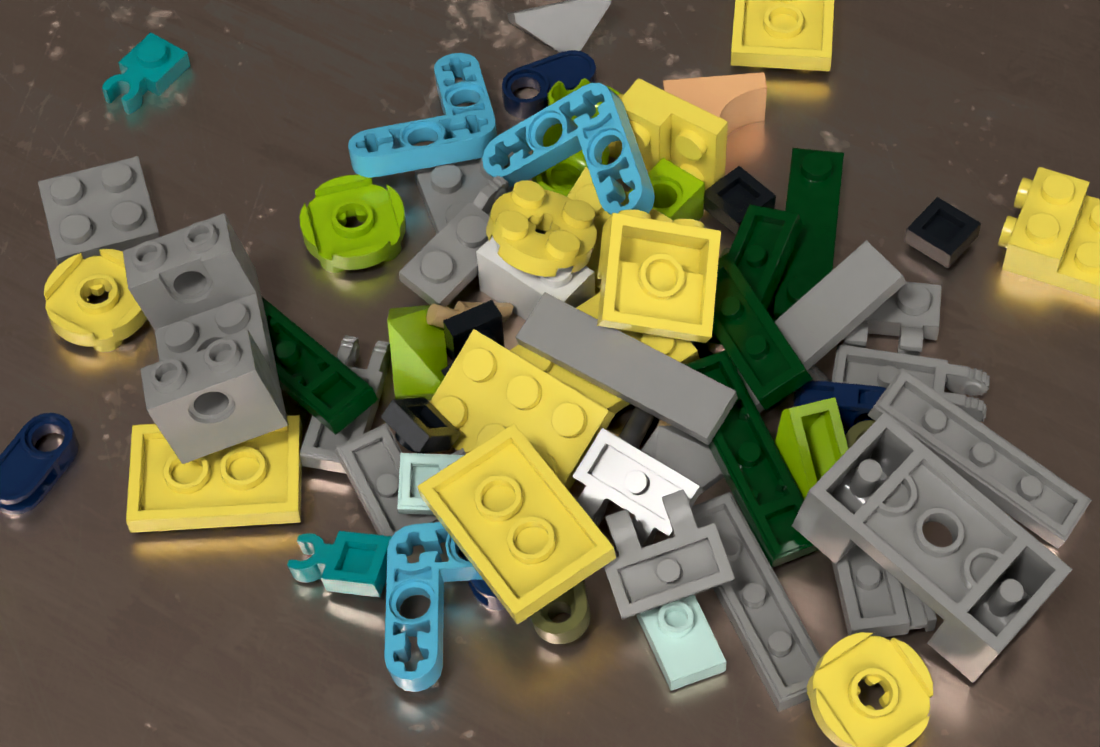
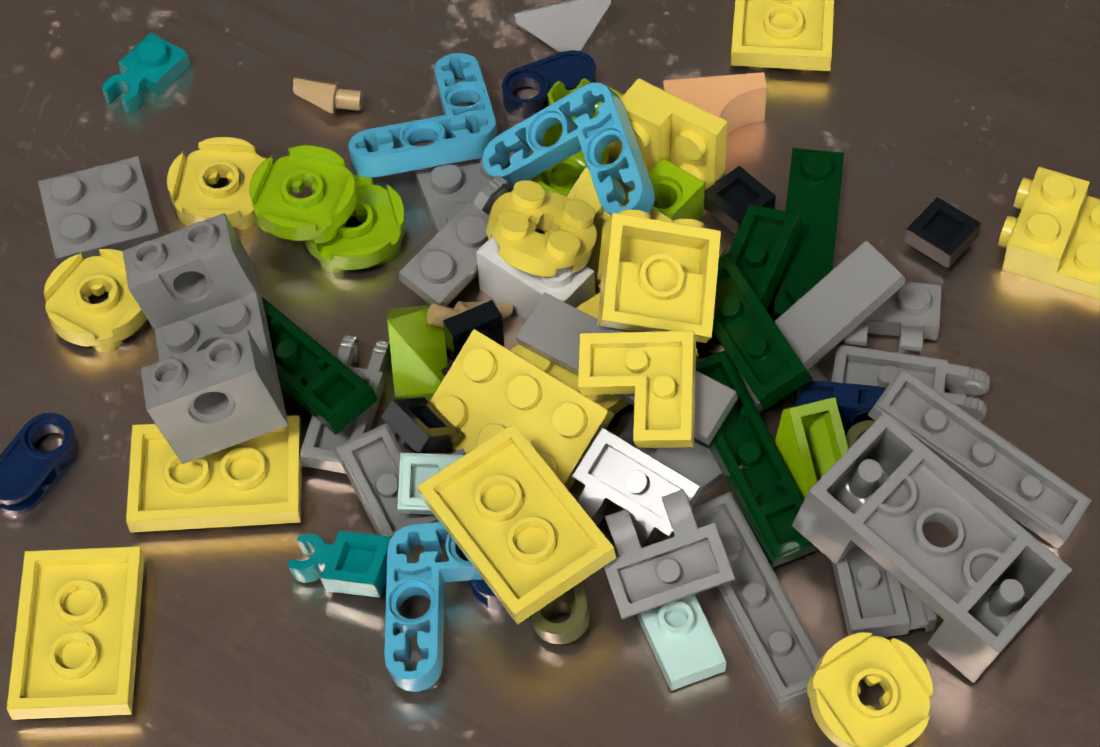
none -> light yellow plate [7,546,144,720]
none -> light yellow plate [167,137,266,230]
none -> lime plate [249,145,357,243]
none -> tan bar [293,77,363,114]
none -> light yellow plate [578,331,696,448]

